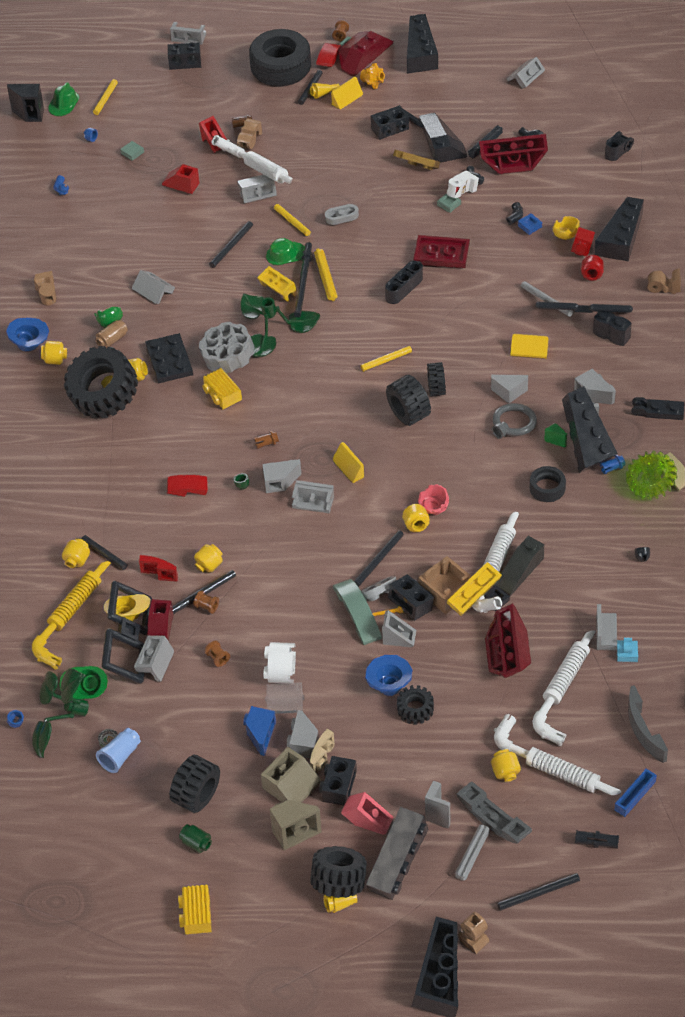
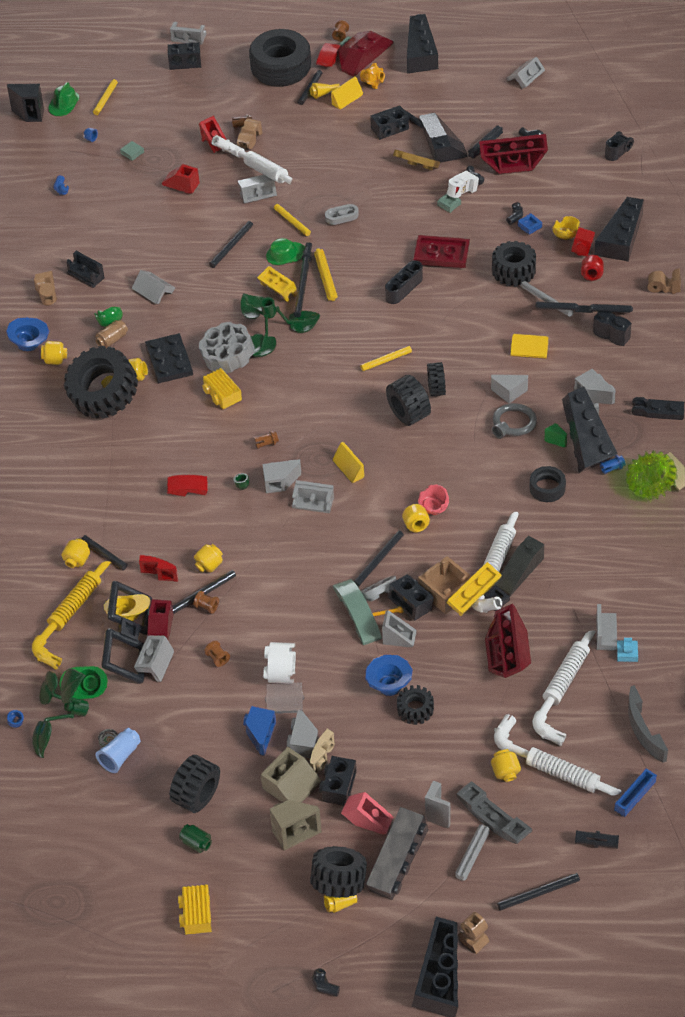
black hinge [634,547,651,562] -> none
none -> black hinge [67,250,105,288]
none -> black arm [312,968,340,997]
none -> black tyre [492,241,536,287]

